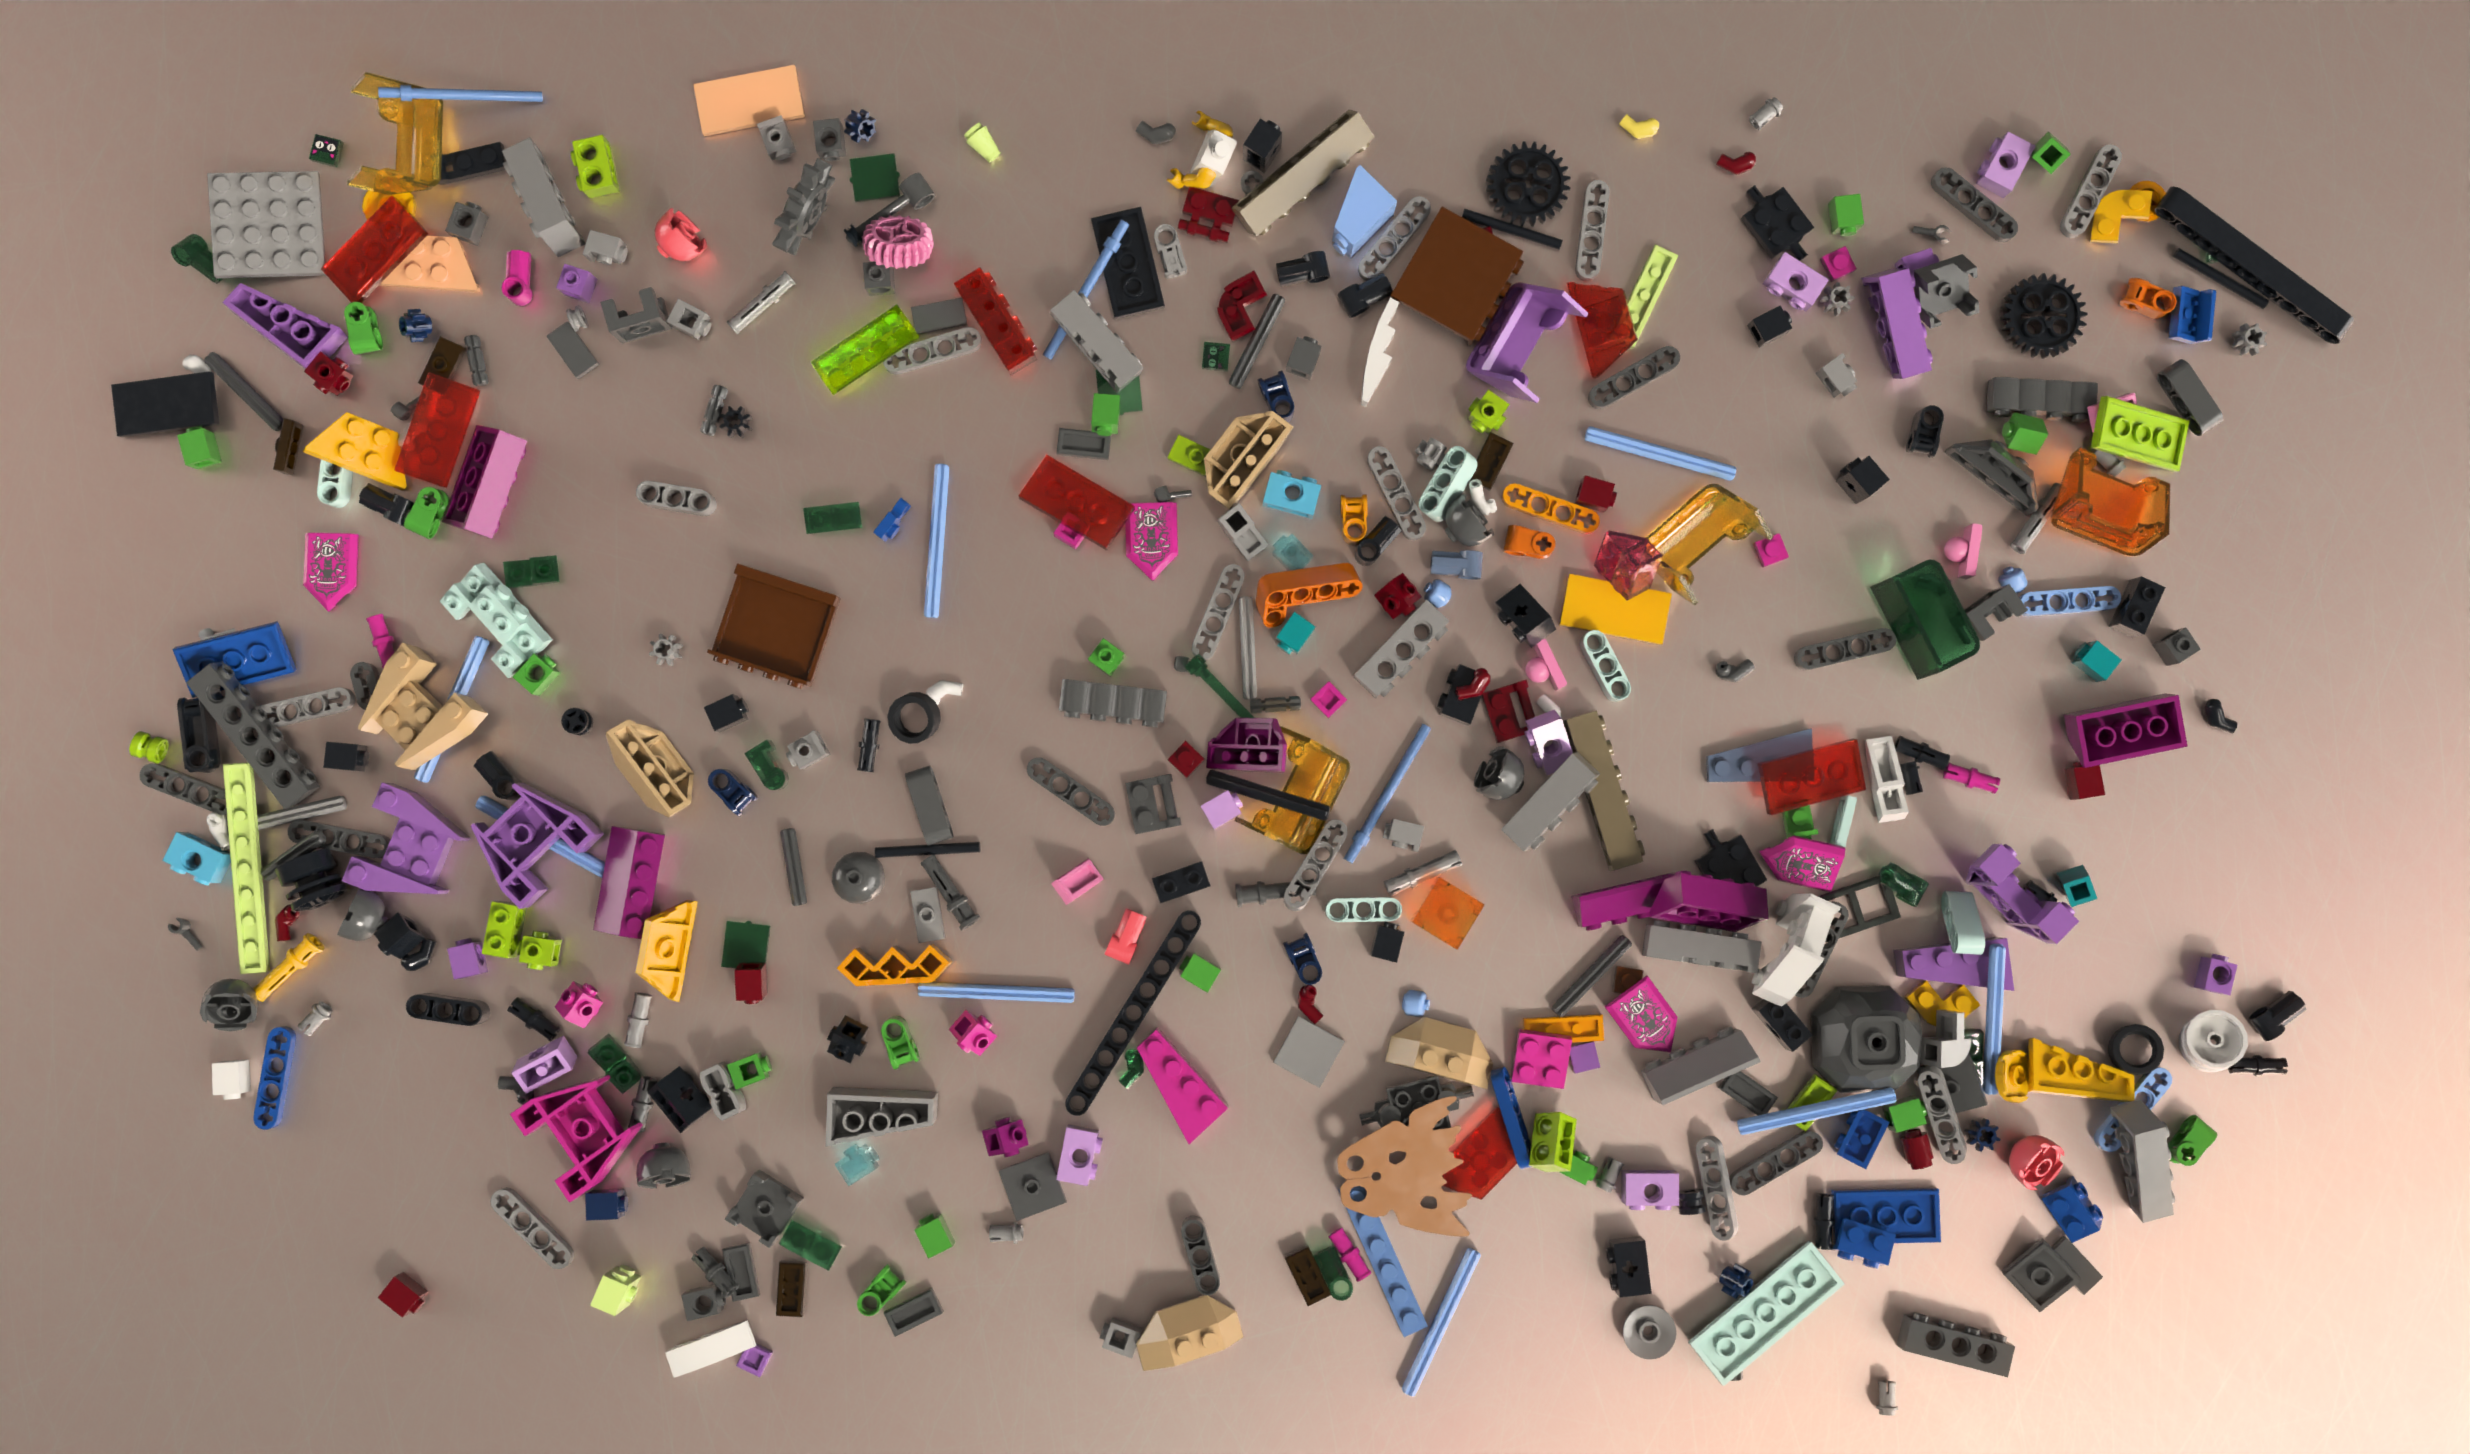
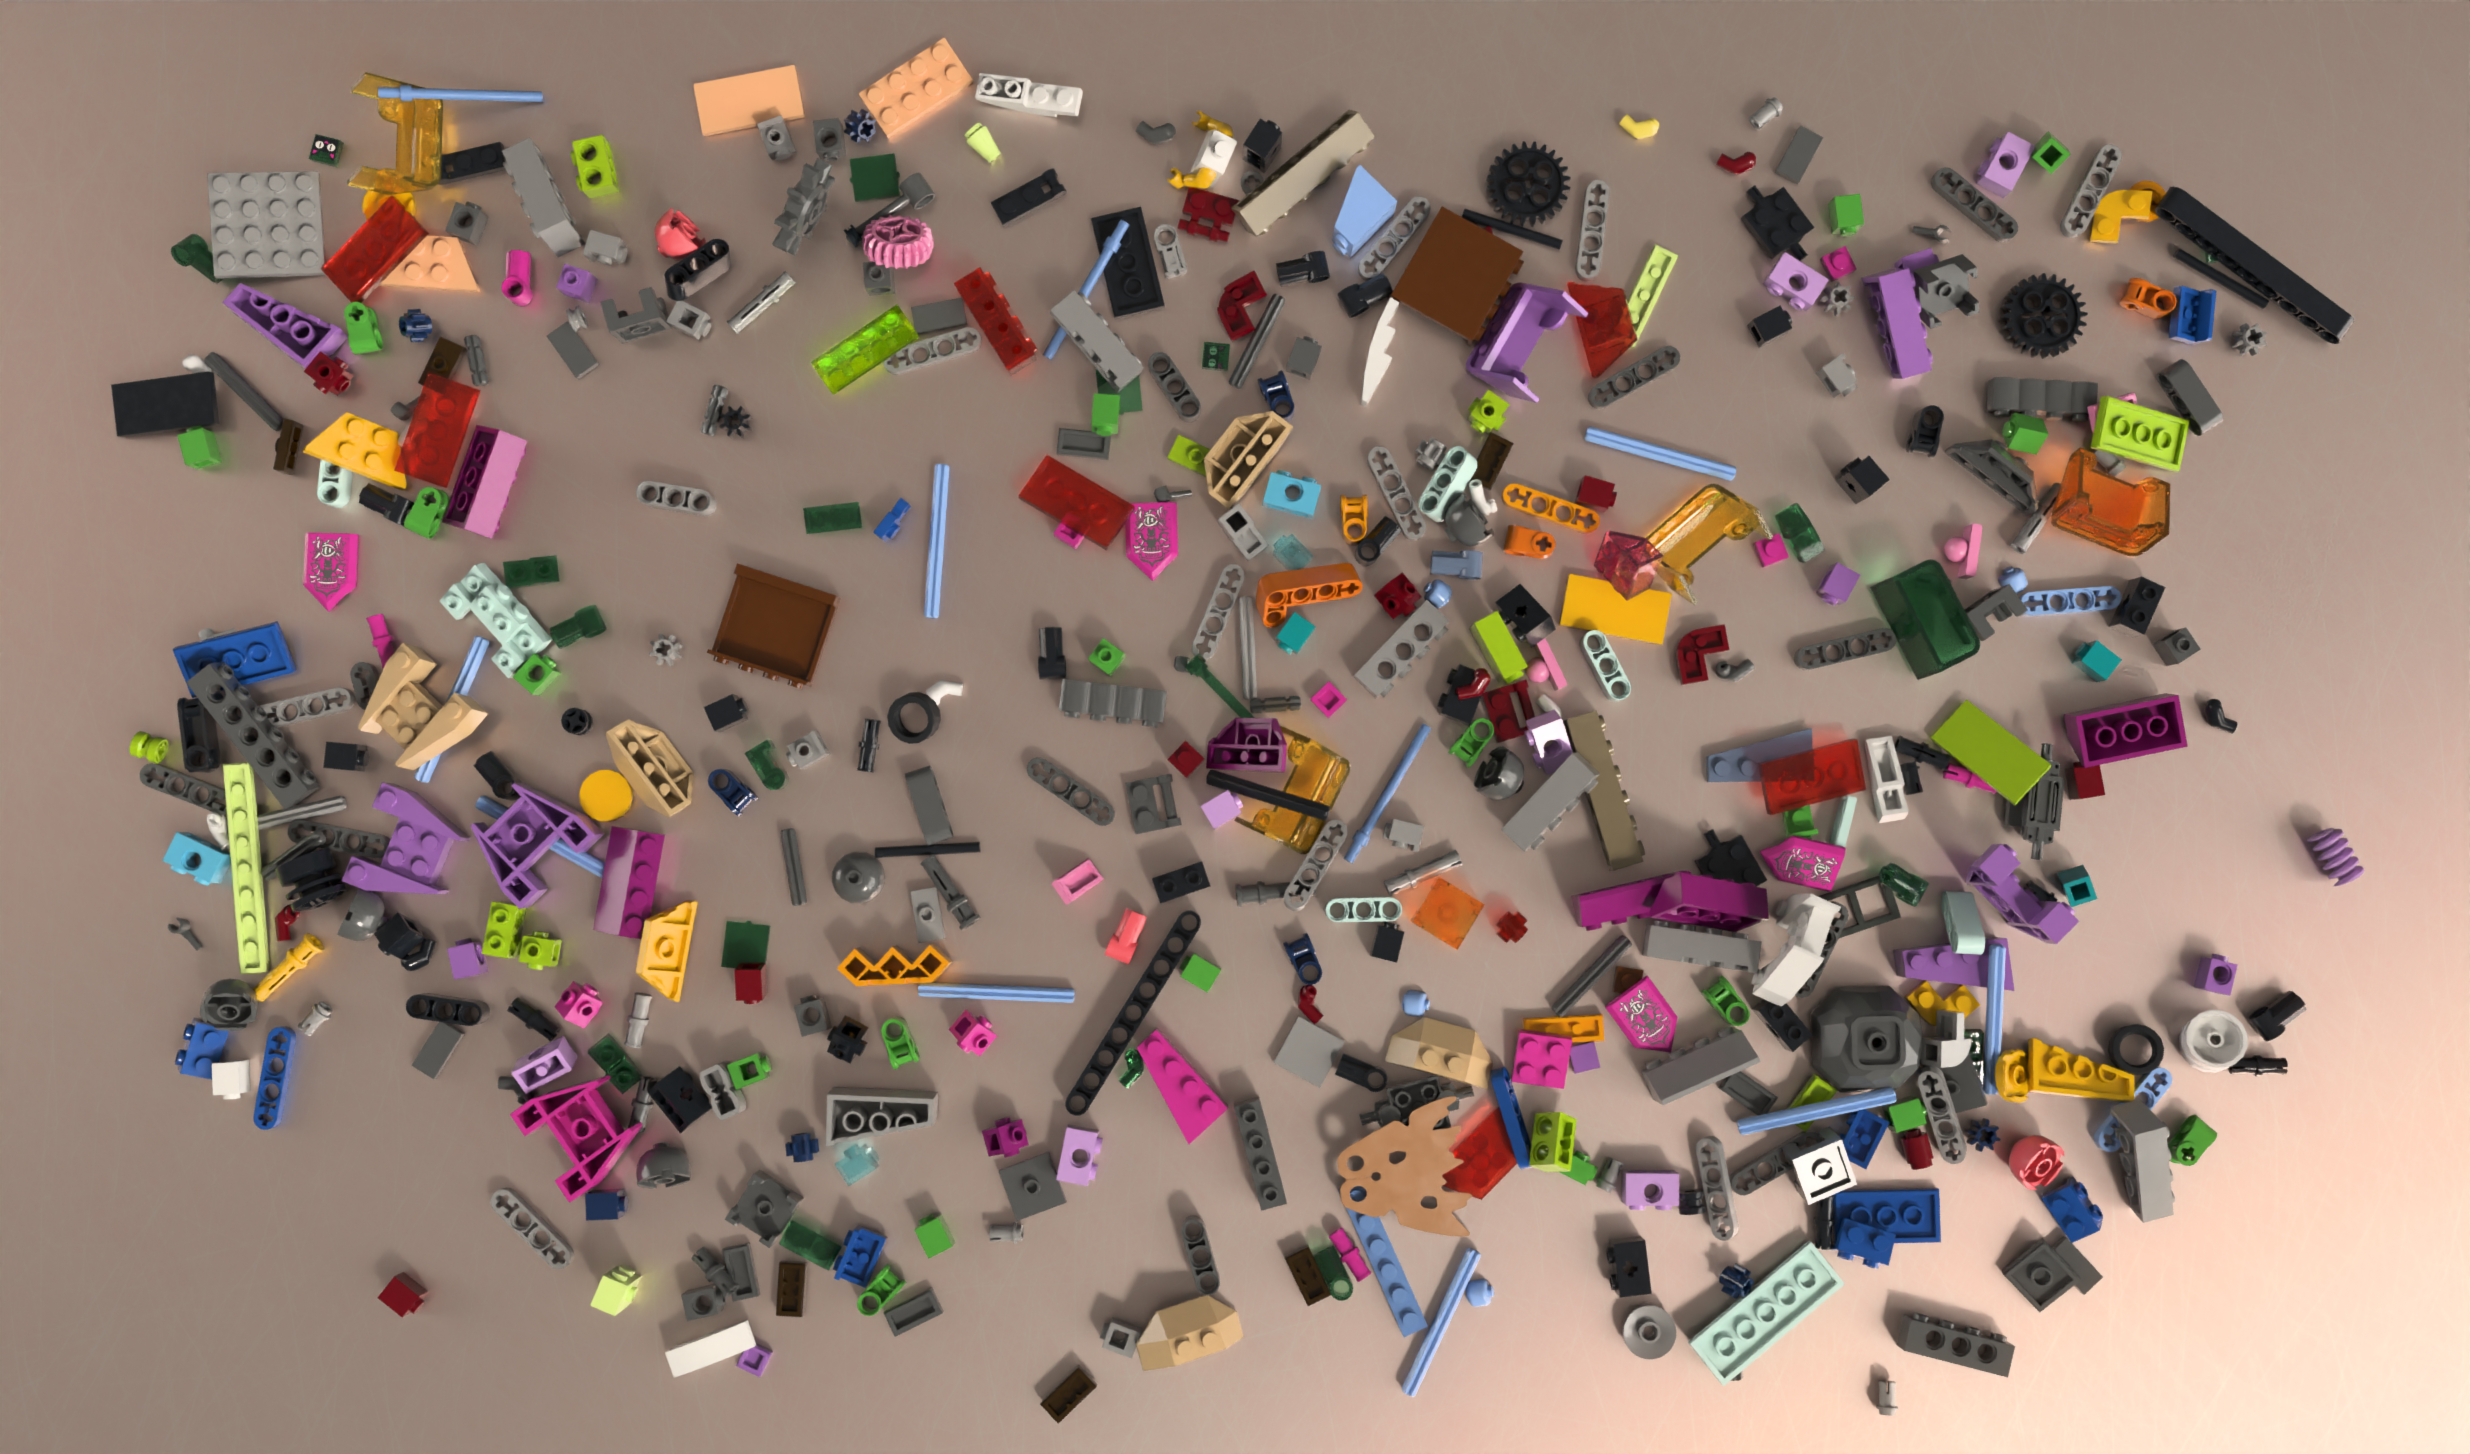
none -> blue bracket [175,1018,229,1080]
none -> dark grey tile [411,1022,465,1079]
none -> clear green piece [549,605,607,649]
none -> yellow tile [579,770,633,822]
none -> black beam [664,239,731,301]
none -> dark blue gear [785,1133,819,1162]
none -> dark grey brick [794,995,832,1037]
none -> blue bracket [833,1225,887,1288]
none -> light nougat plate [858,38,974,138]
none -> white slope [975,73,1083,117]
none -> black plate [991,169,1067,227]
none -> black piece [1038,627,1066,680]
none -> dark brown plate [1040,1365,1097,1424]
none -> dark grey beam [1148,352,1201,423]
none -> dark grey brick [1234,1097,1287,1211]
none -> black piece [1335,1053,1388,1092]
none -> bright green piece [1448,718,1494,768]
none -> light blue piece [1466,1279,1494,1307]
none -> lime brick [1469,611,1528,684]
none -> clear red gear [1496,911,1528,943]
none -> dark red plate [1676,624,1729,685]
none -> bright green piece [1701,975,1750,1026]
none -> dark grey tile [1775,126,1823,184]
none -> clear green slope [1775,503,1825,563]
none -> panel [1782,1126,1857,1205]
none -> medium lavender brick [1816,562,1860,606]
none -> lime tile [1931,699,2051,805]
none -> dark grey piece [2004,743,2065,860]
none -> lavender piece [2307,828,2365,886]

